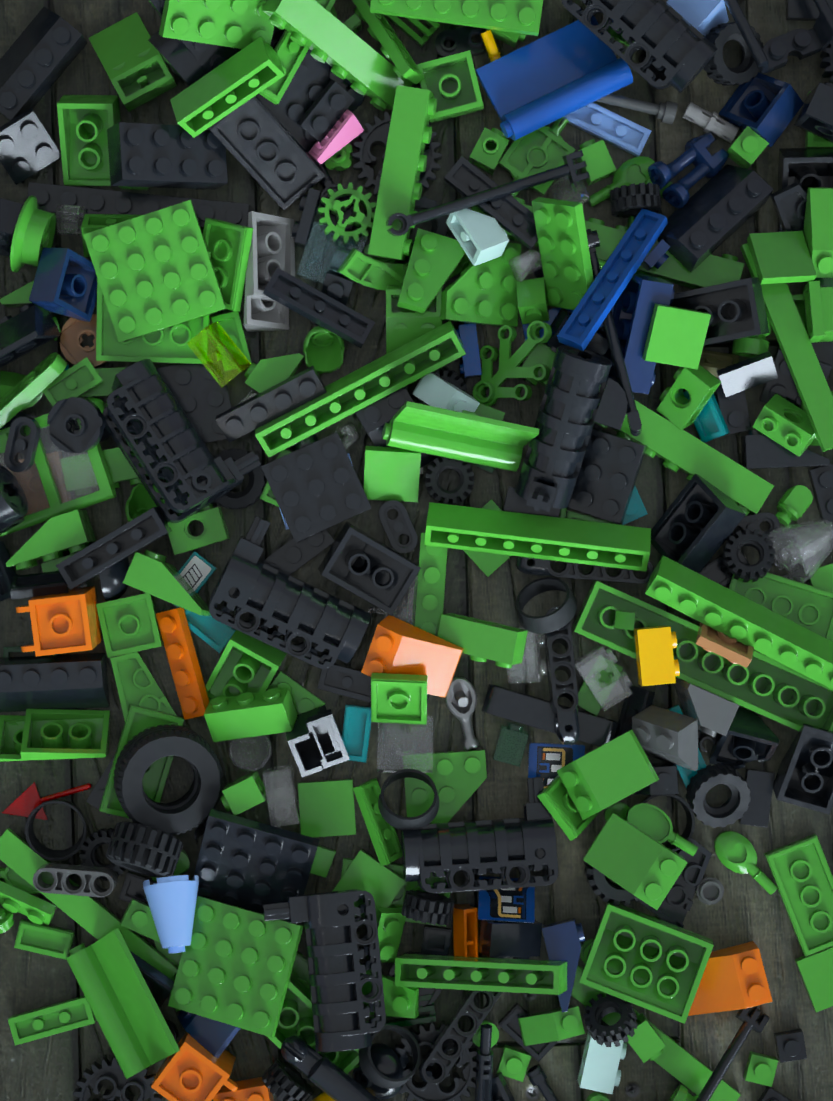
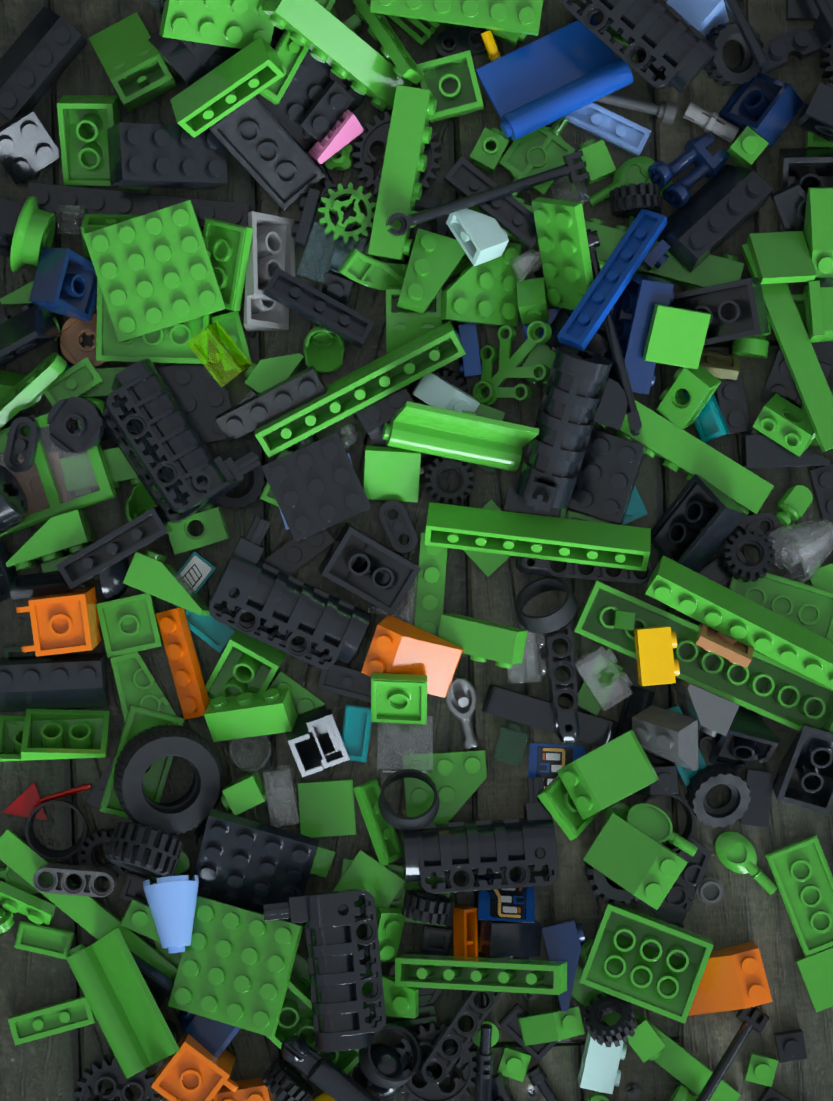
tile [716,351,779,397] -> none

